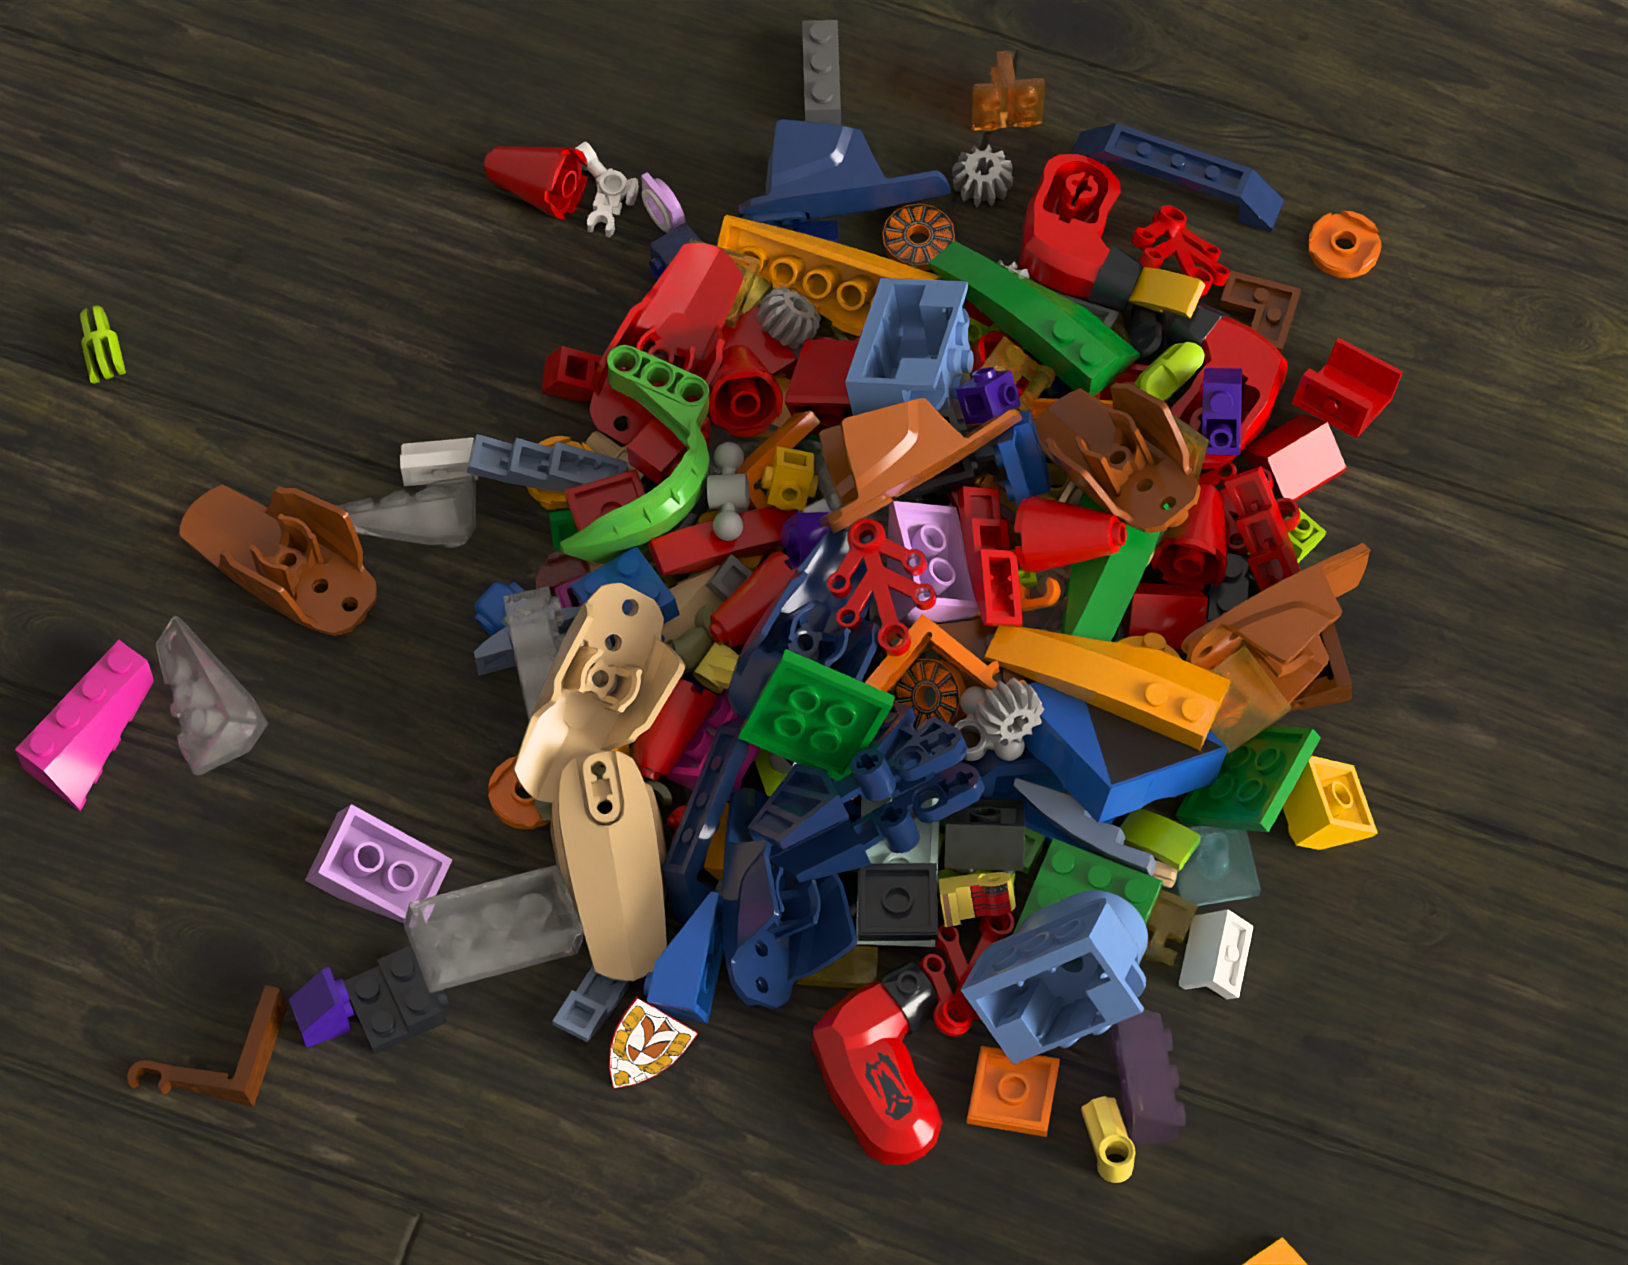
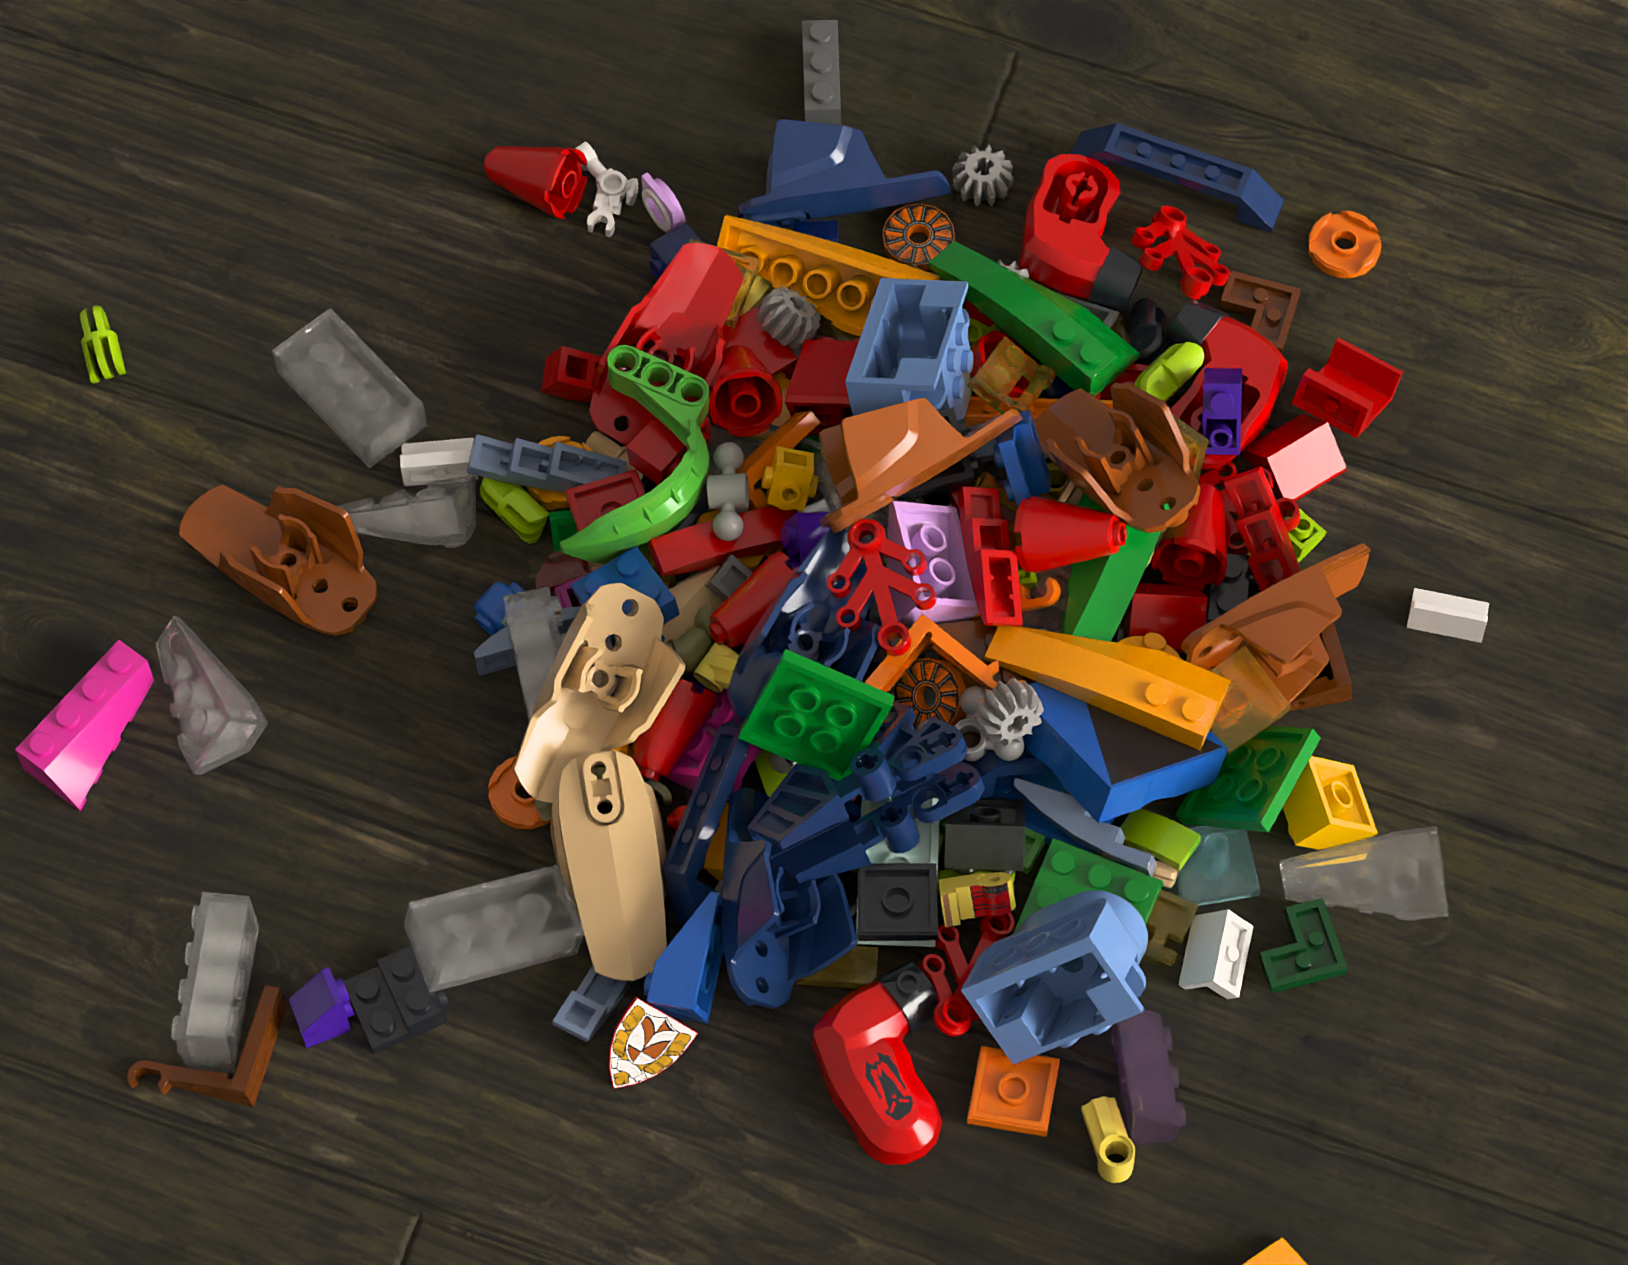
lavender slope [305,804,452,929] -> none
dark purple brick [955,367,1021,425] -> none
clear orange bracket [971,50,1045,131] -> none
yellow slope [1128,267,1205,318] -> none
none -> clear brick [171,892,259,1073]
none -> clear brick [272,308,427,469]
none -> lime arm [480,477,549,544]
none -> dark green plate [1259,898,1348,993]
none -> clear wedge [1279,826,1448,921]
none -> white panel [1406,588,1489,643]

